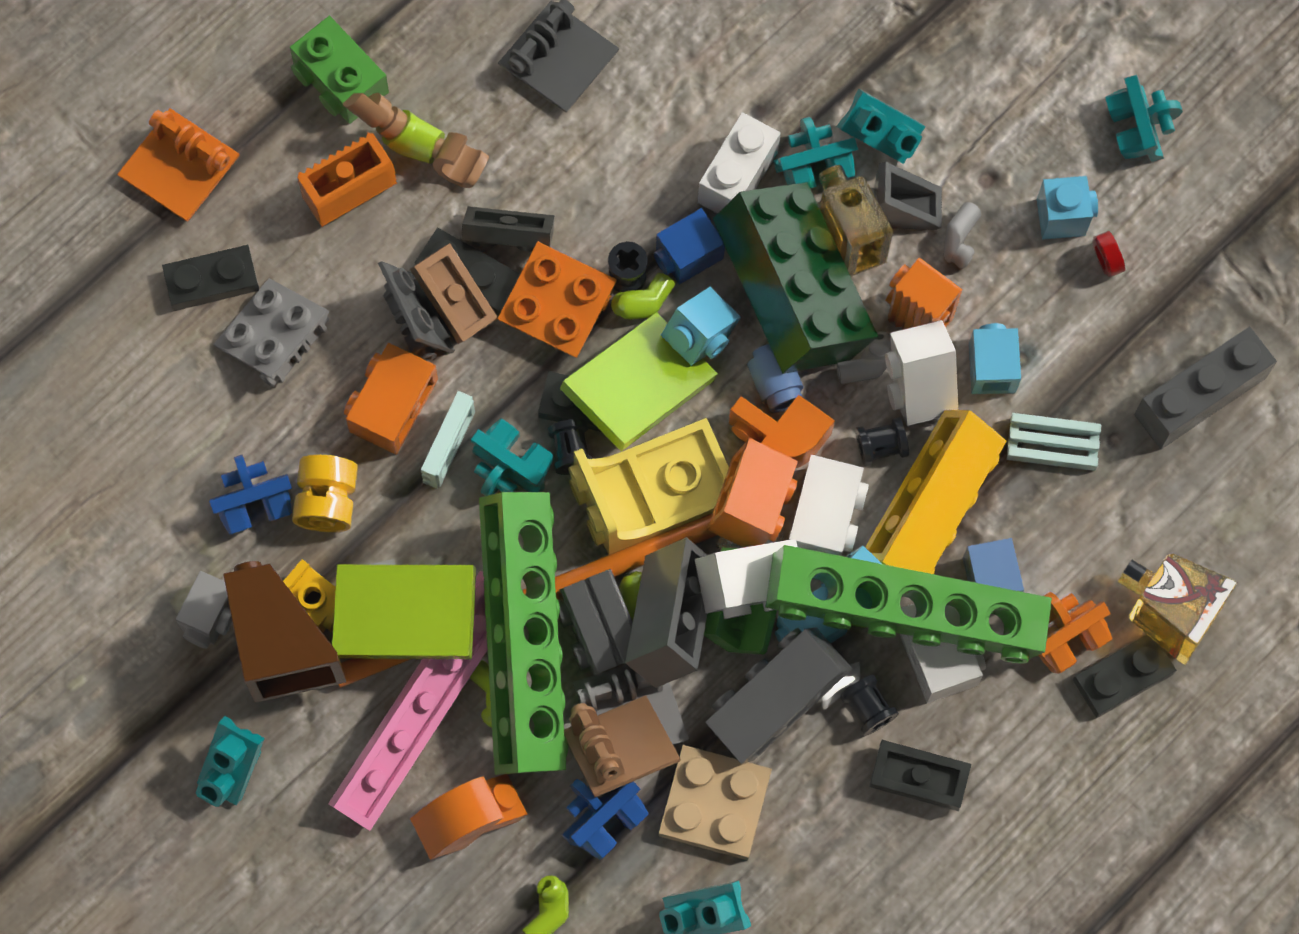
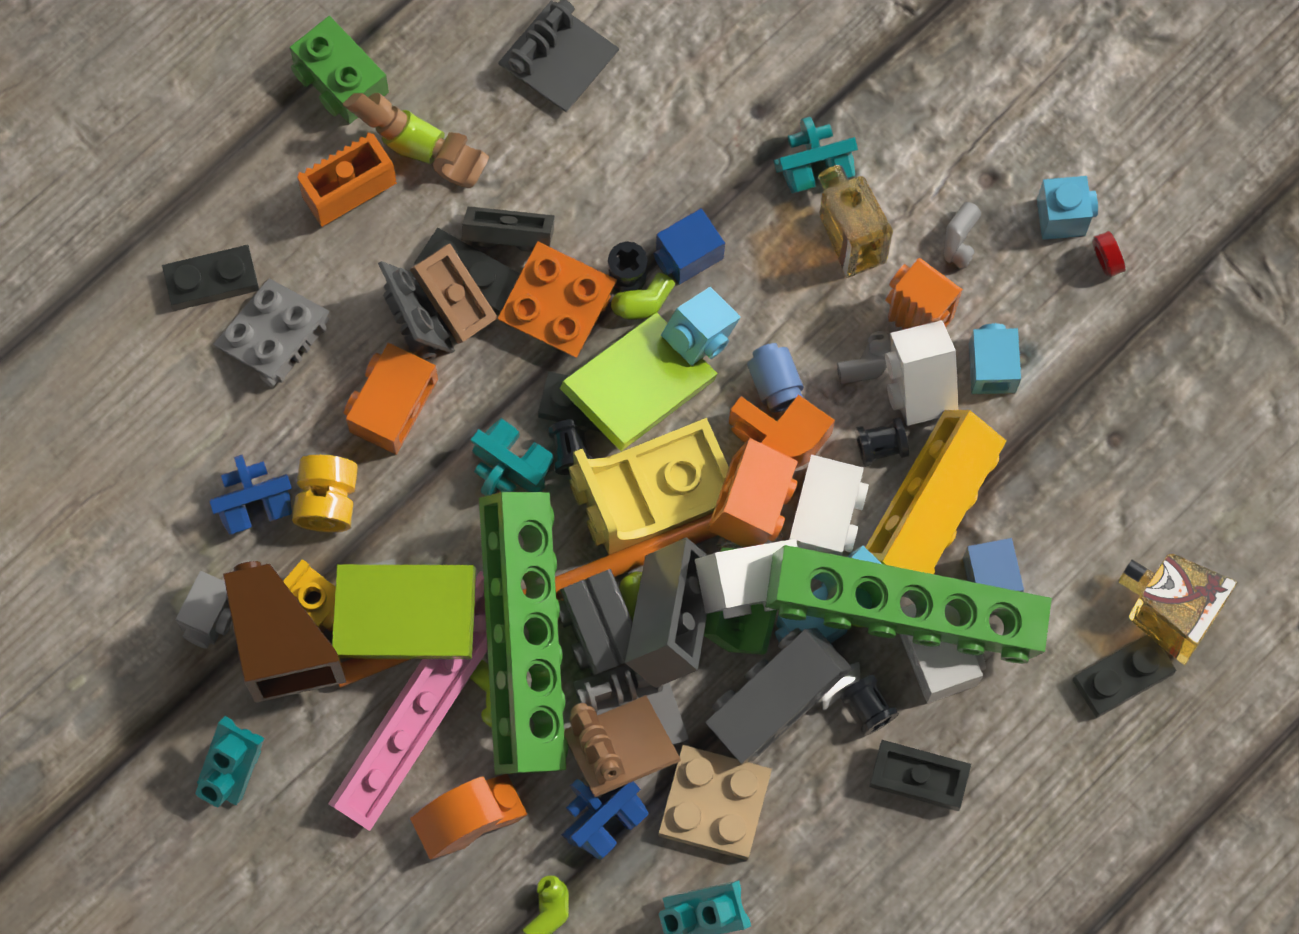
orange hinge [117,108,240,222] -> none
light aqua tile [421,391,475,489] -> none
white brick [698,112,781,213] -> none
dark green brick [712,182,878,374] -> none
teal hips [837,89,926,164] -> none
dark grey slope [873,161,942,230] -> none
light aqua tile [1006,413,1101,471] -> none
orange hips [1038,592,1112,674] -> none
teal hips [1105,74,1183,162] -> none
dark grey brick [1134,326,1277,449] -> none

